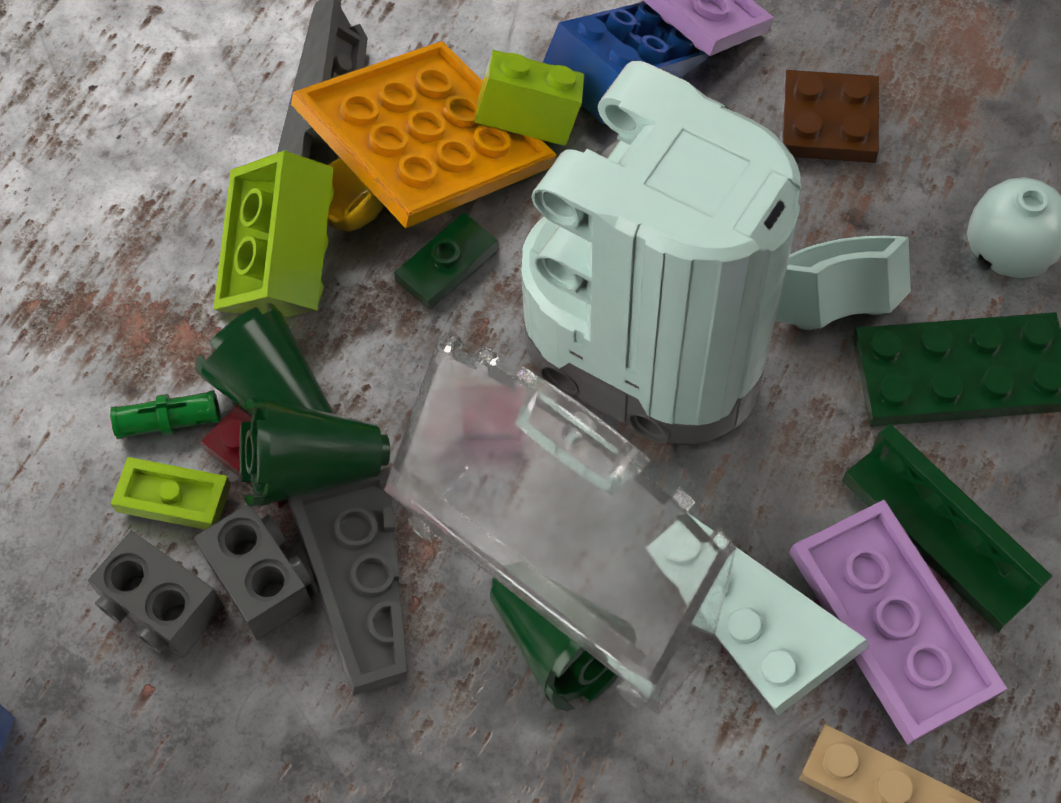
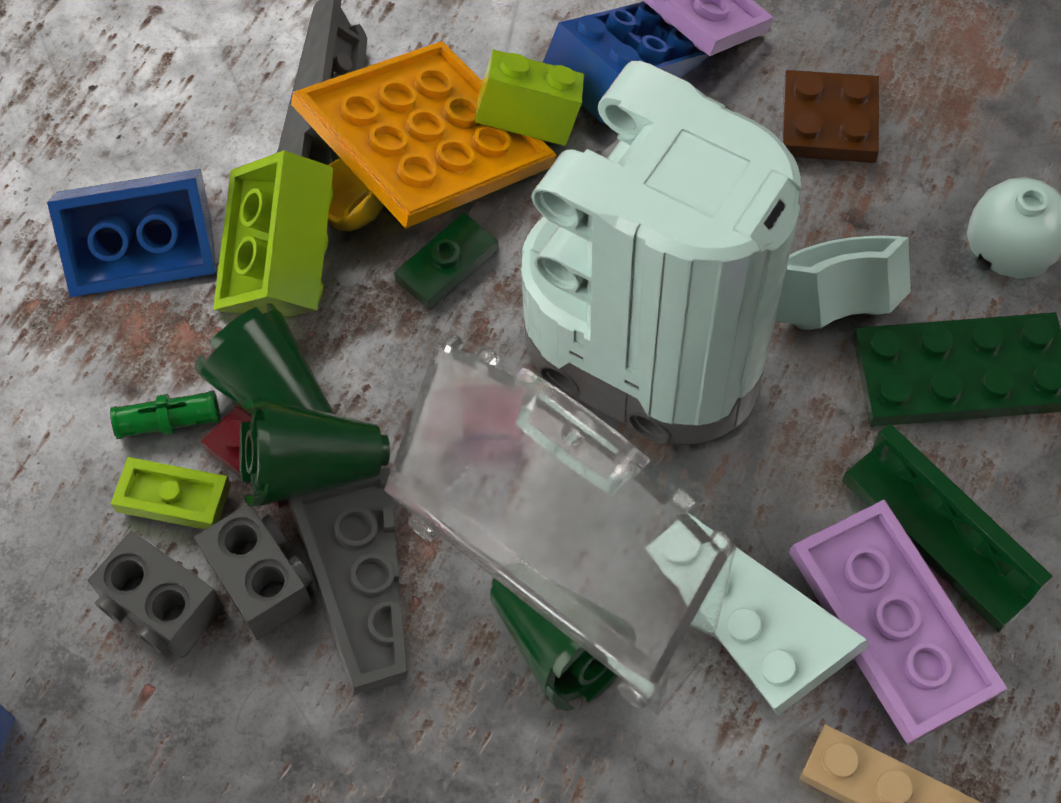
none -> blue slope [47,168,216,297]

